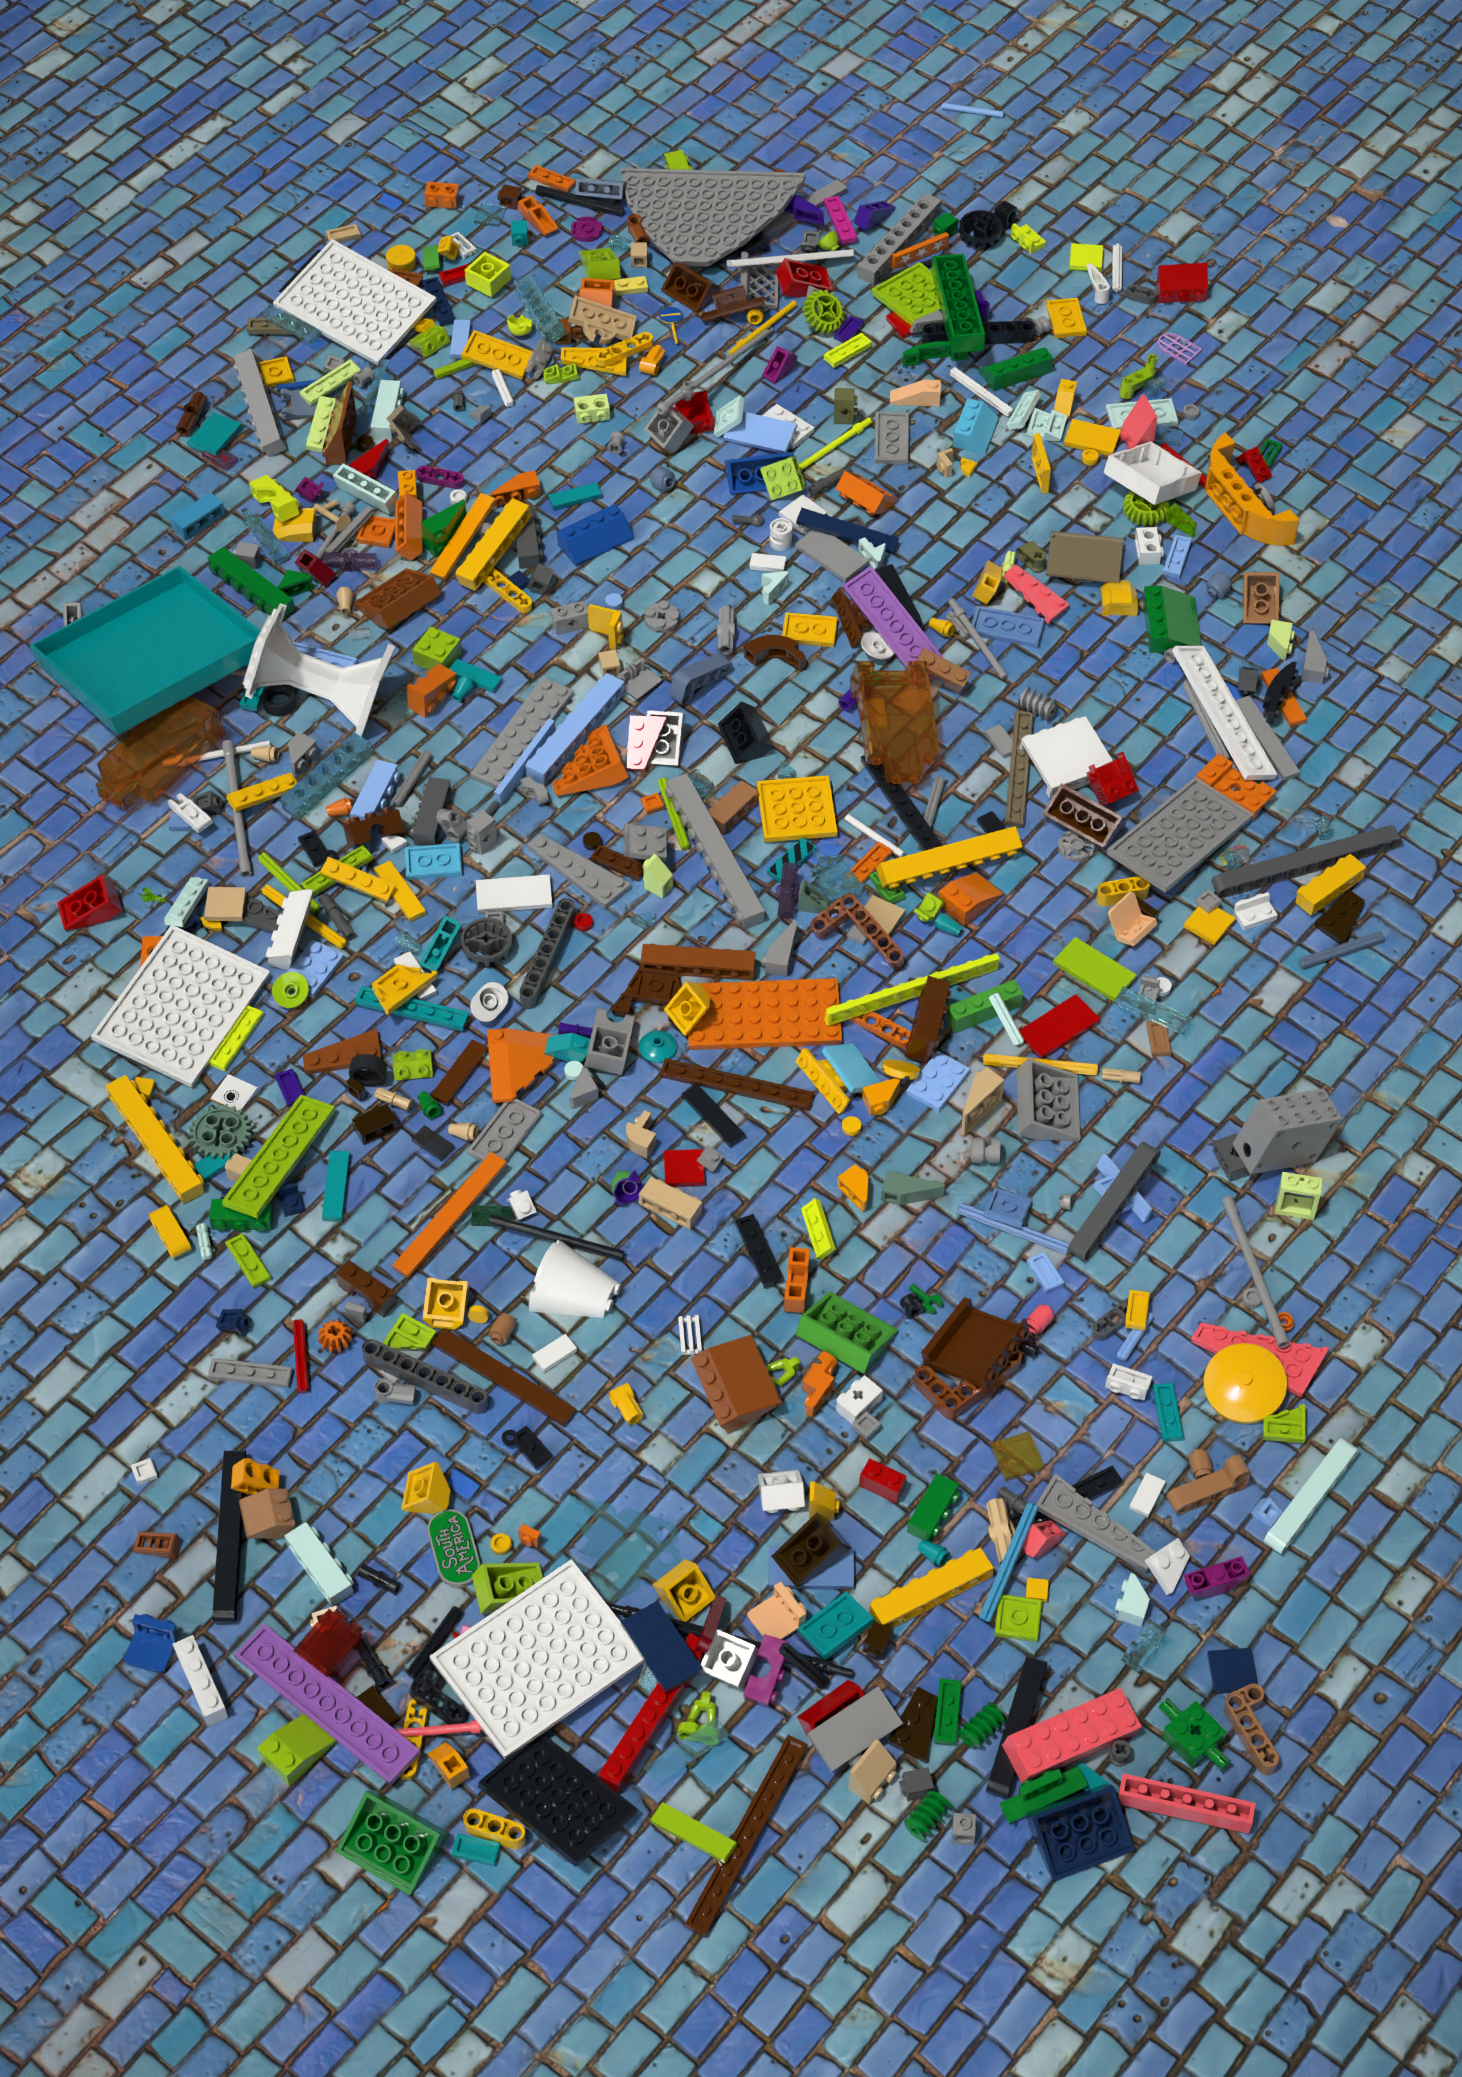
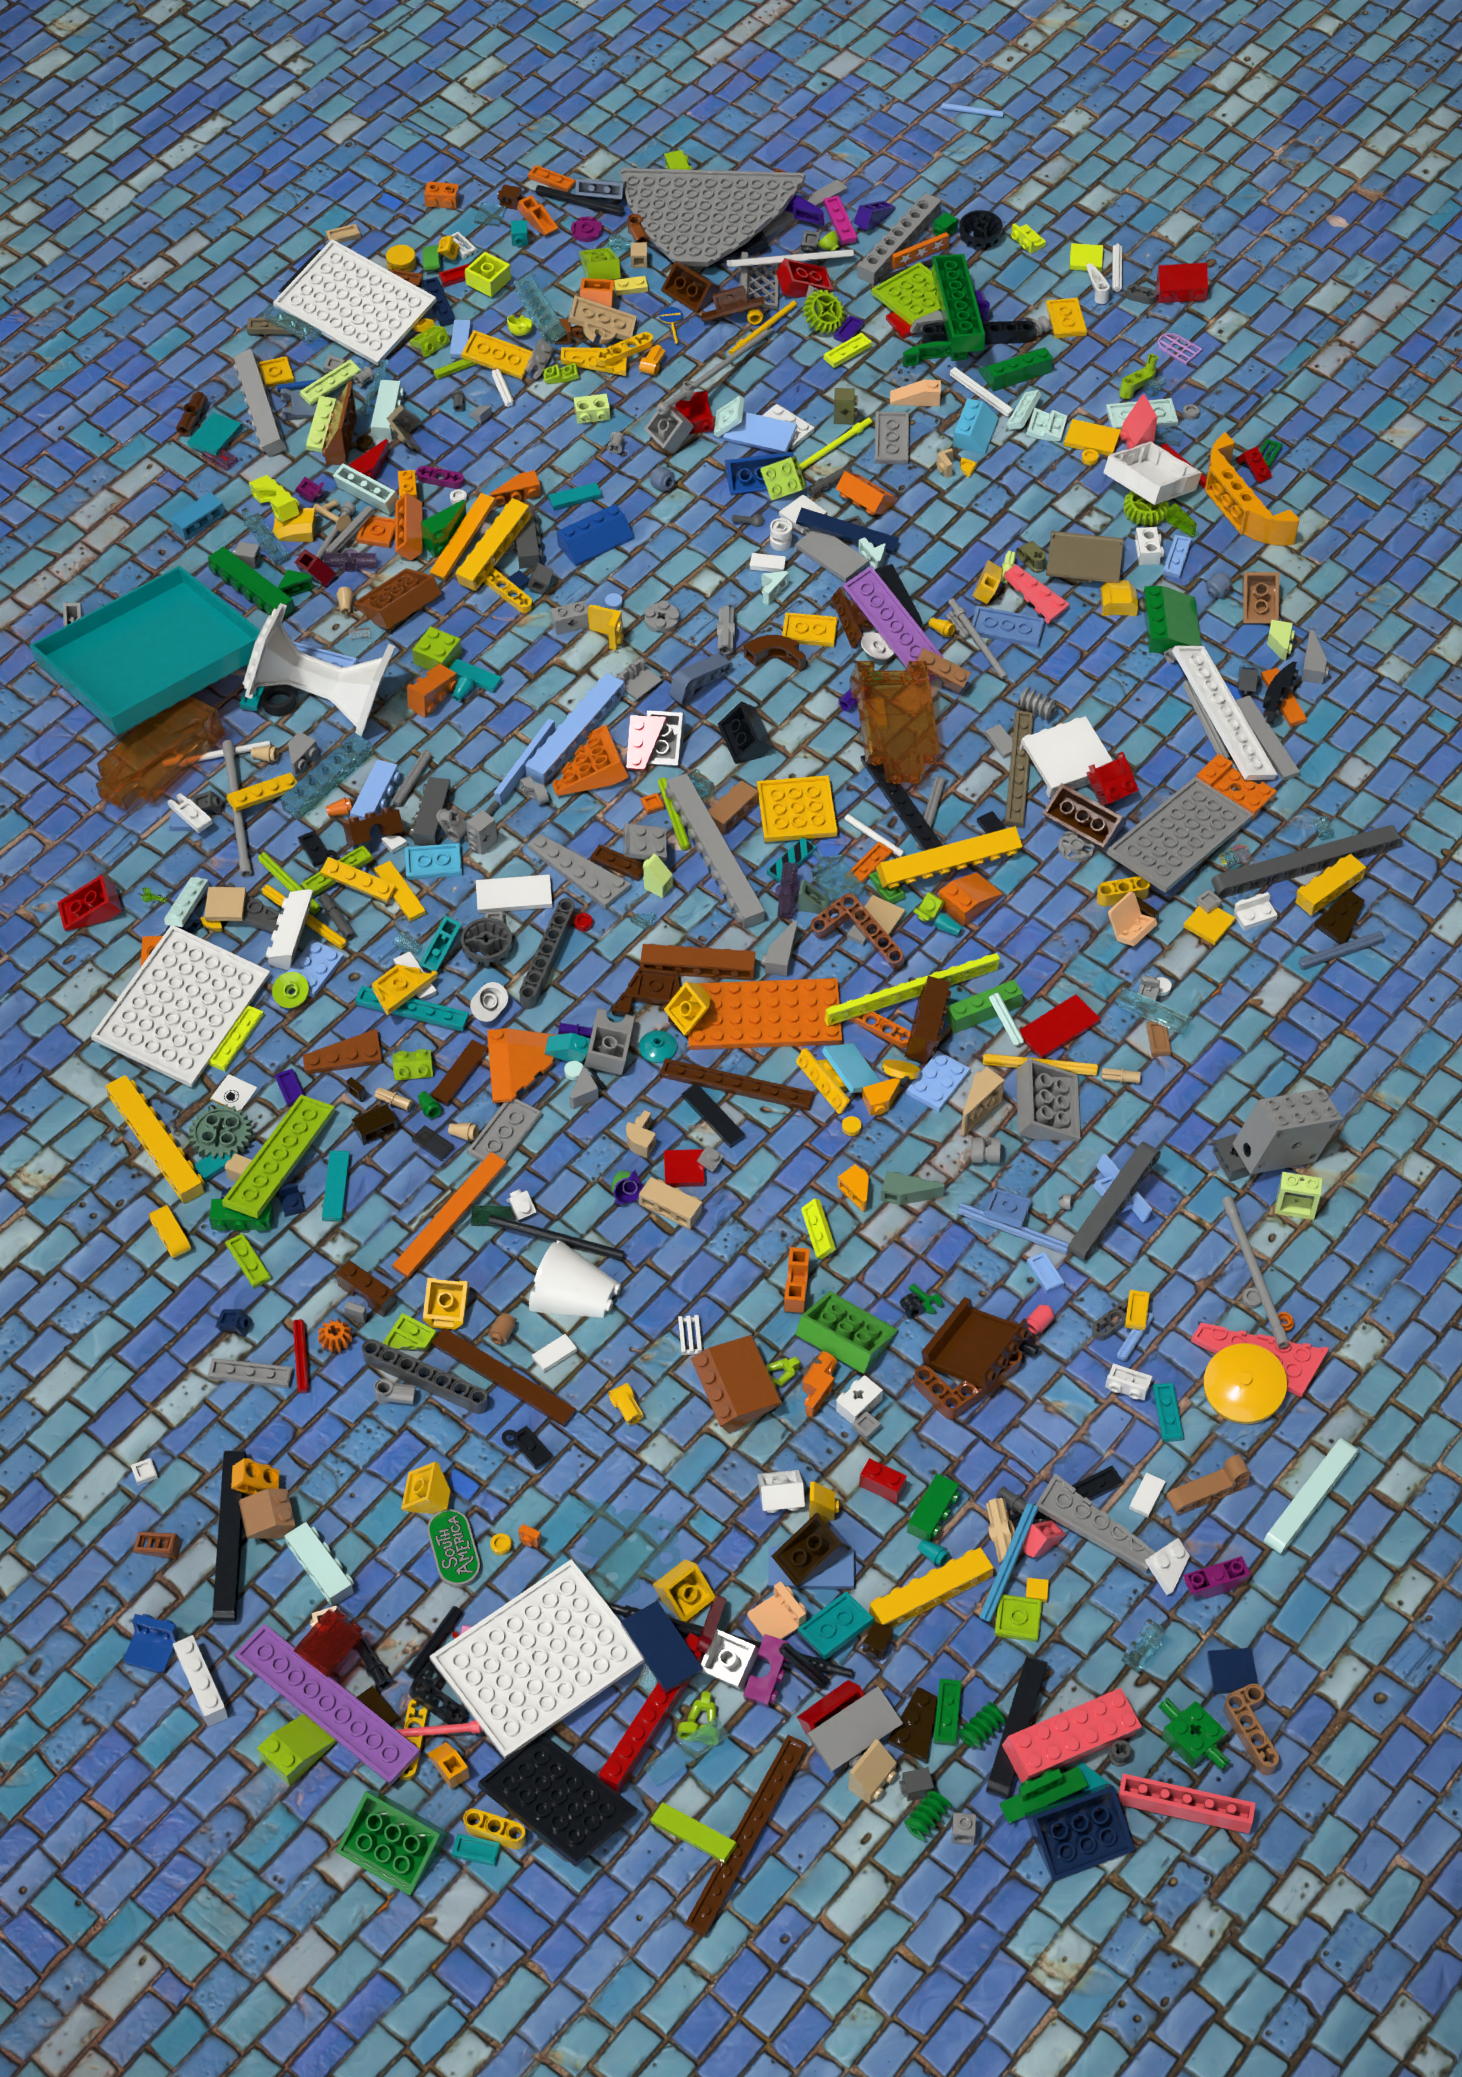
yellow tile [135,1077,155,1099] -> none
light aqua axle [196,1223,213,1260] -> none
black tyre [349,1054,387,1087] -> none
black pin [357,1564,401,1594] -> none
yellow tile [468,1305,489,1324] -> none
light grey plate [470,677,574,789] -> none
lime slope [472,1562,543,1614] -> none
dark brown tile [583,832,601,850] -> none
tan brick [598,650,620,677] -> none
black plate [735,1214,783,1288] -> none
magenta slope [762,346,798,383] -> none
clear light blue tile [778,761,796,779] -> none
clear yellow tile [990,1431,1045,1482] -> none
black brick [994,200,1017,230] -> none
yellow tile [1031,433,1051,494] -> none
lime tile [1053,937,1137,1002] -> none
yellow slope [1054,379,1077,419] -> none
light aqua slope [1115,1573,1150,1627] -> none
medium nougat brick [1188,1449,1213,1479] -> none
light blue slope [1251,1497,1283,1527] -> none
light grey tile [1252,483,1275,513] -> none
lime wing [1263,1404,1305,1443] -> none

